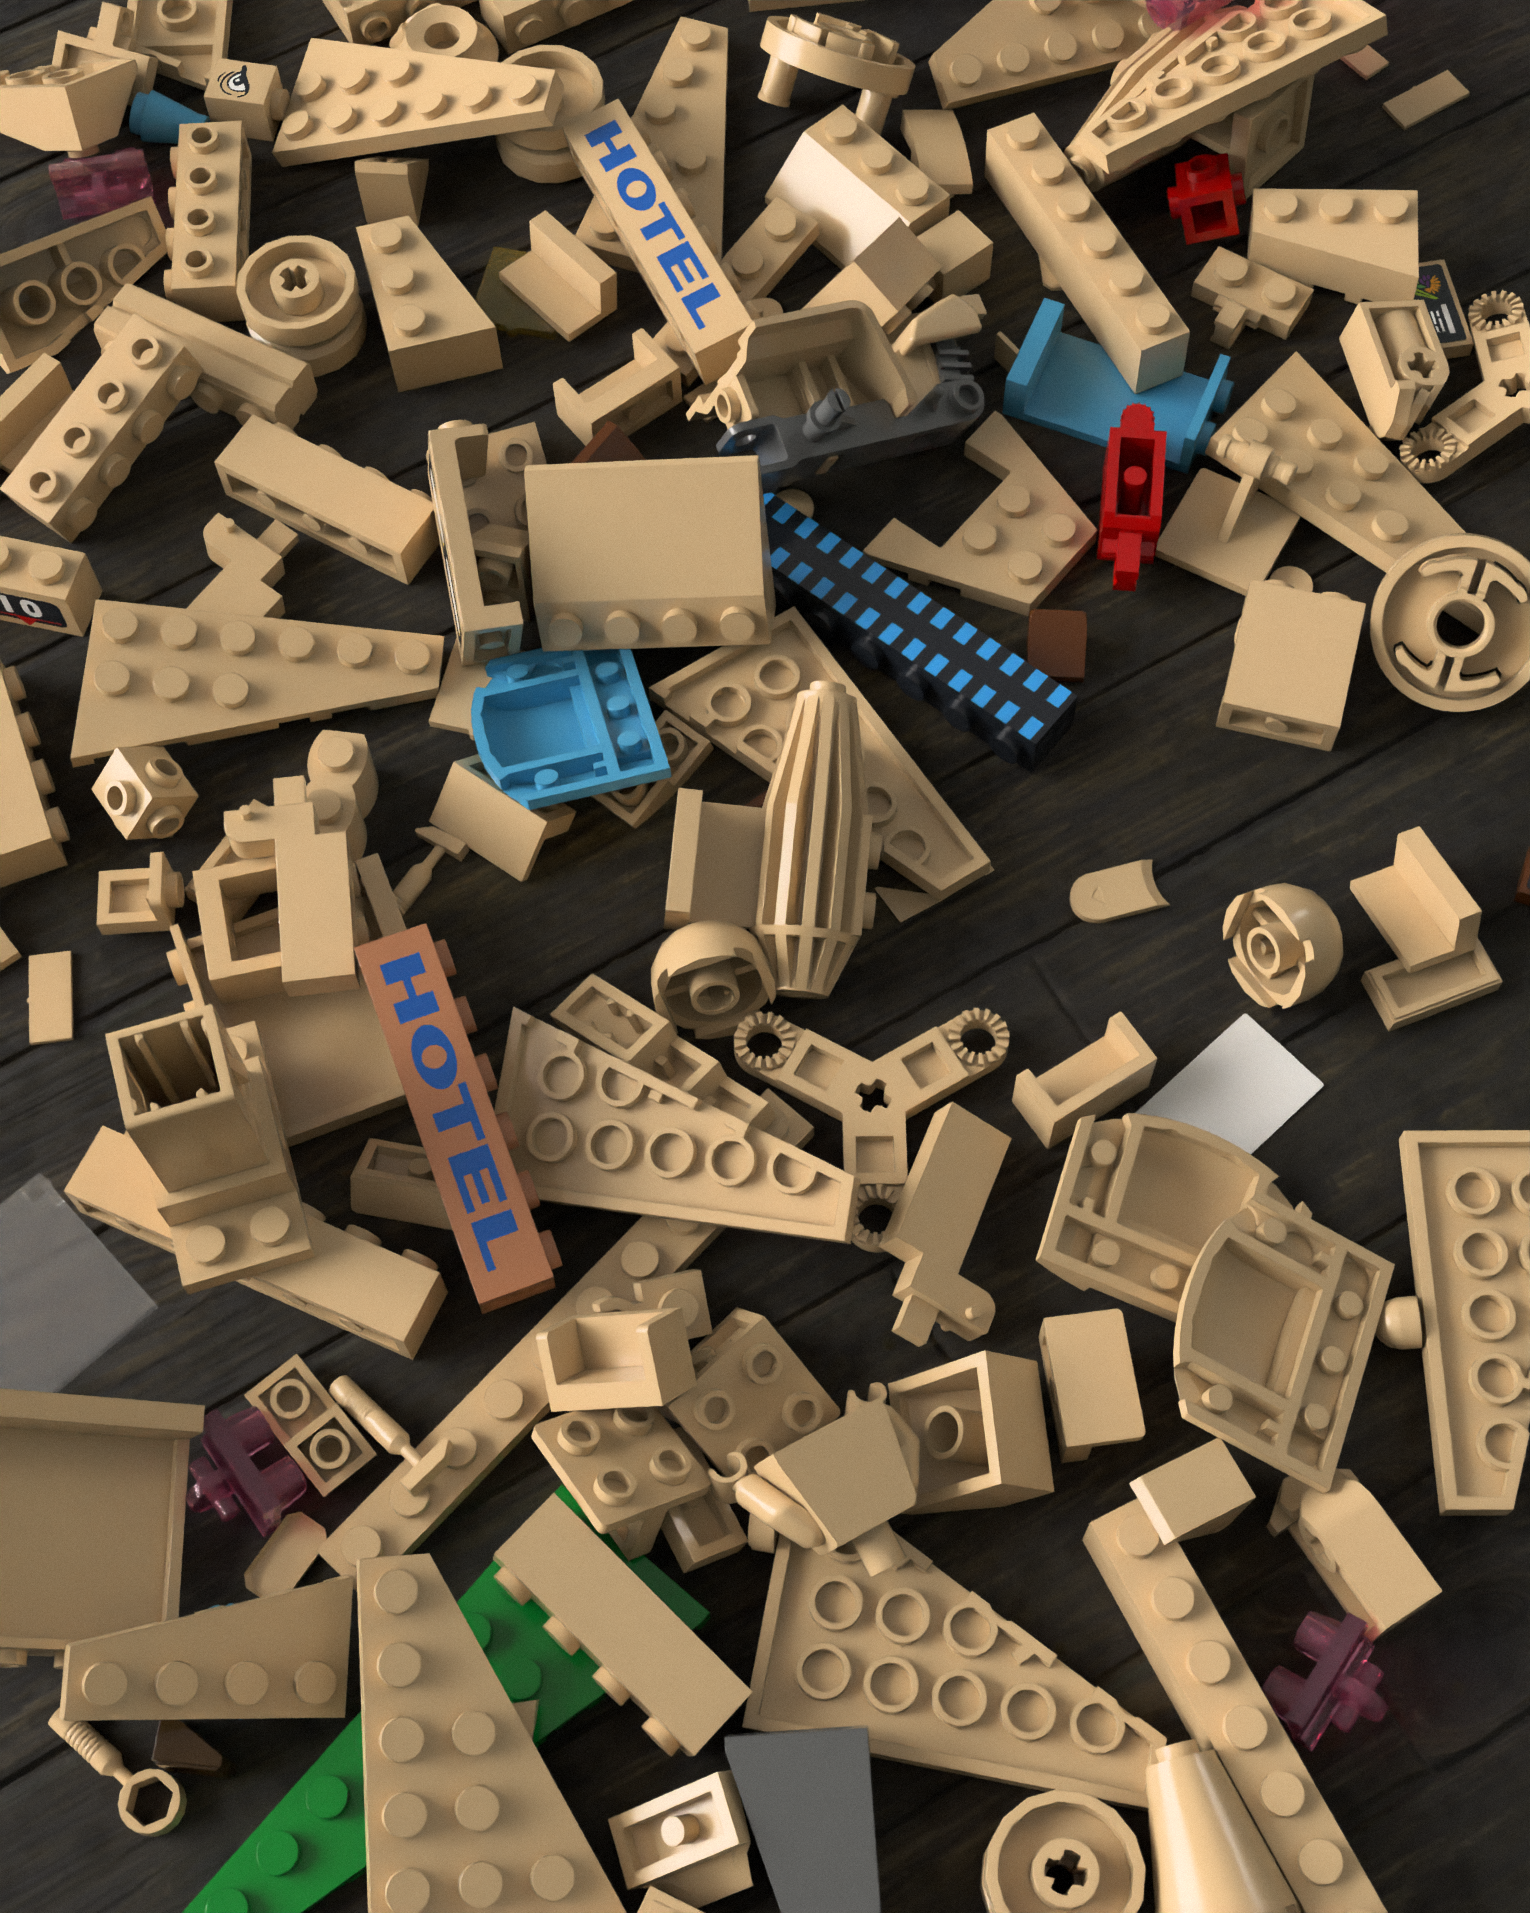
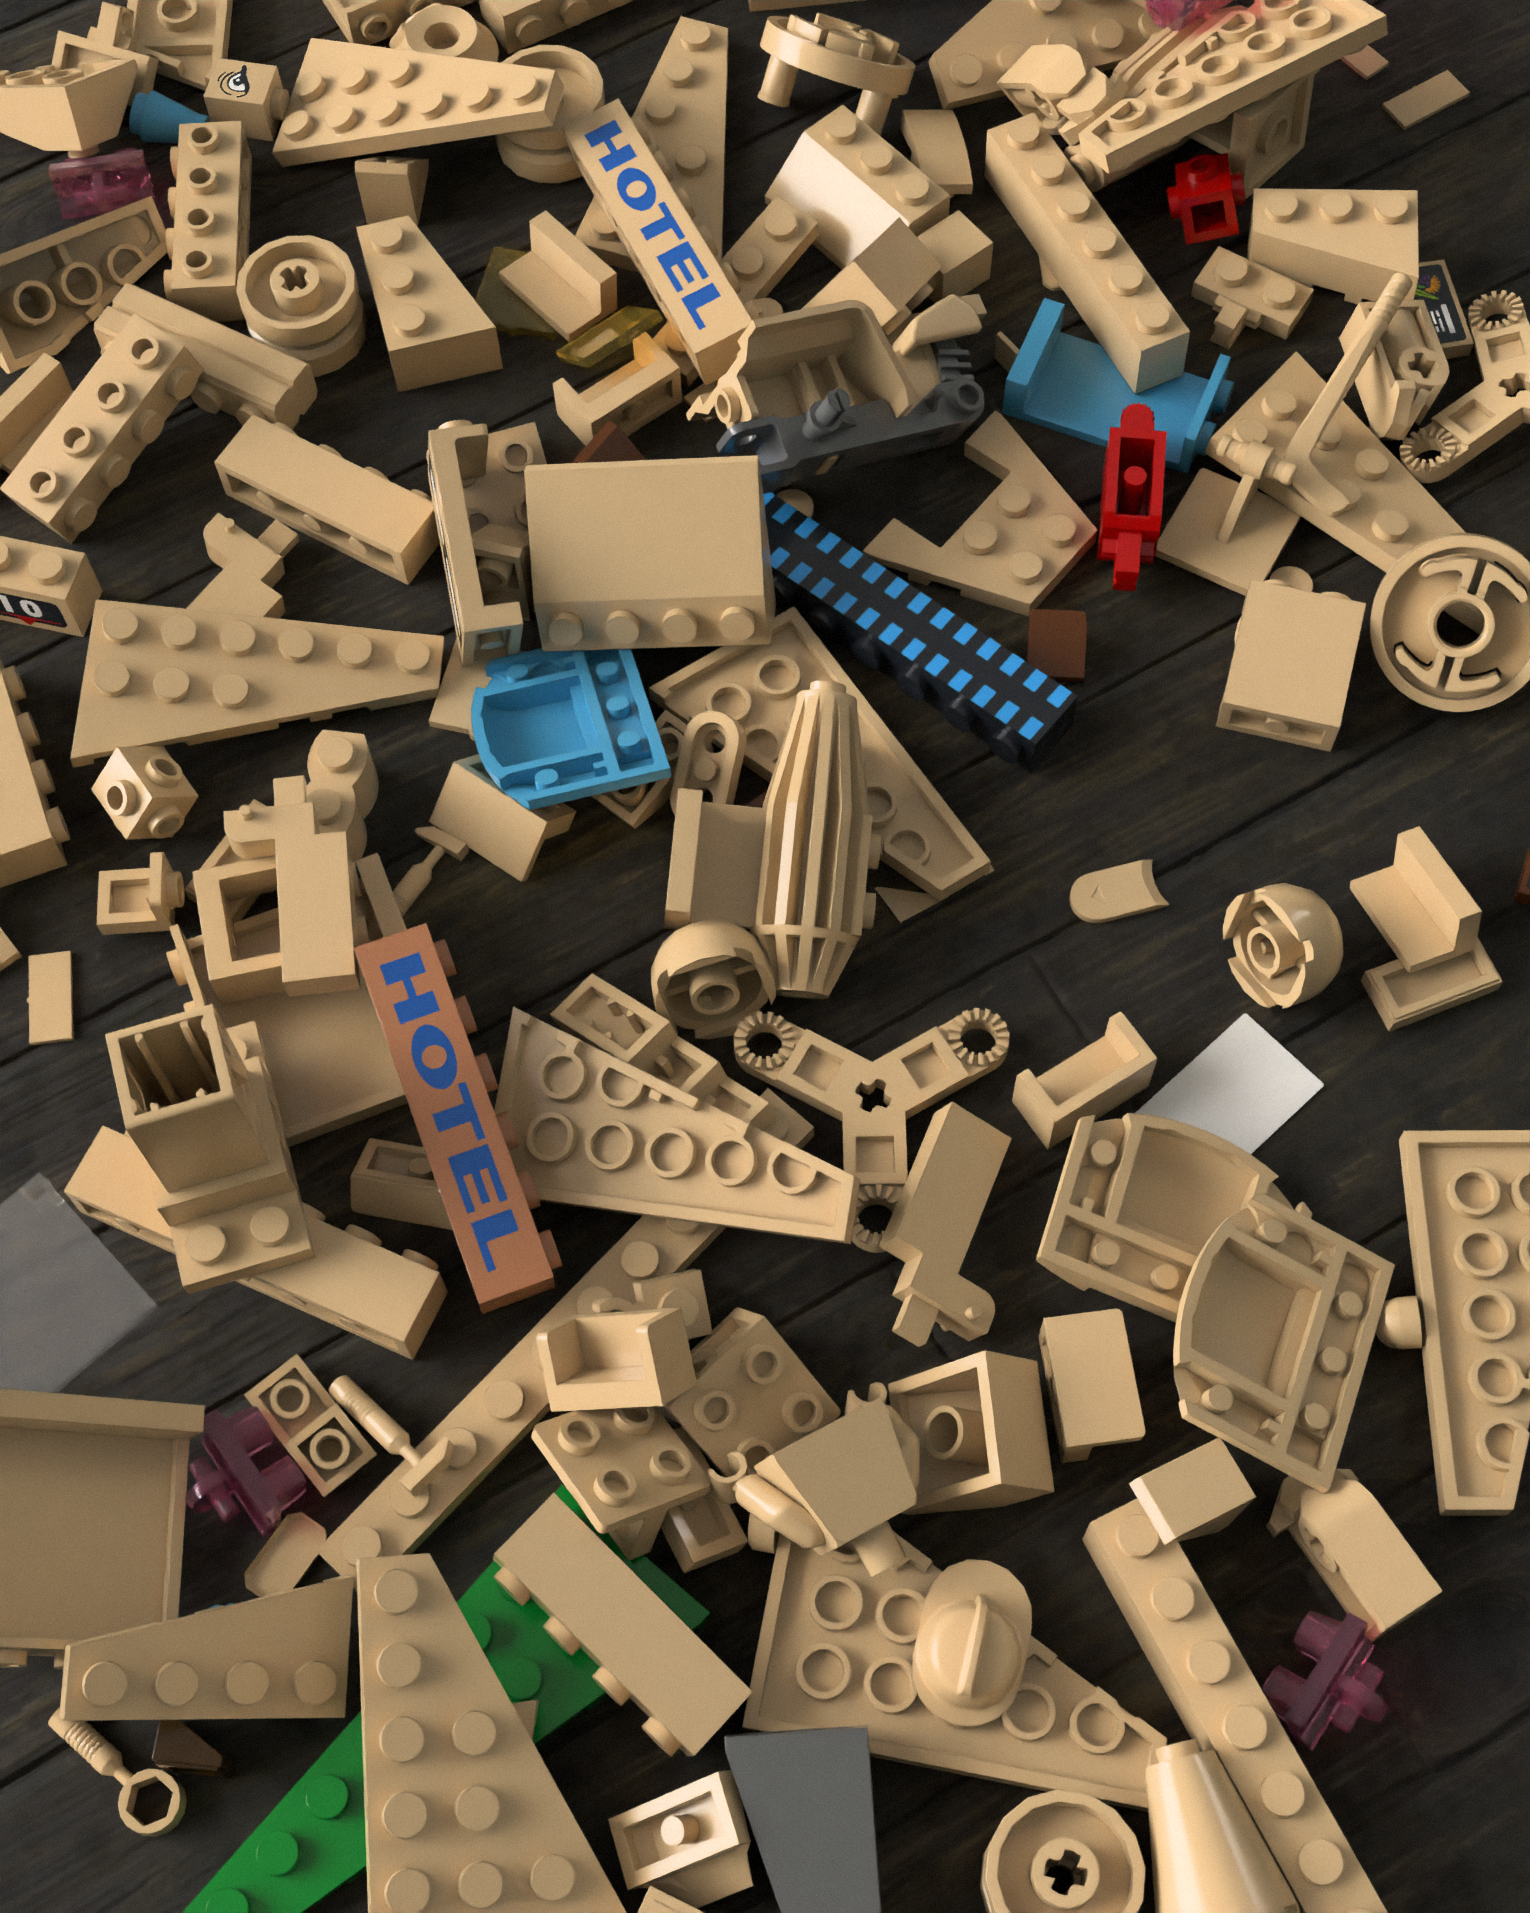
none -> clear yellow piece [556,305,663,368]
none -> tan plate [670,711,746,815]
none -> tan piece [912,1559,1032,1727]
none -> tan piece [996,44,1129,146]
none -> tan piece [1283,273,1413,518]

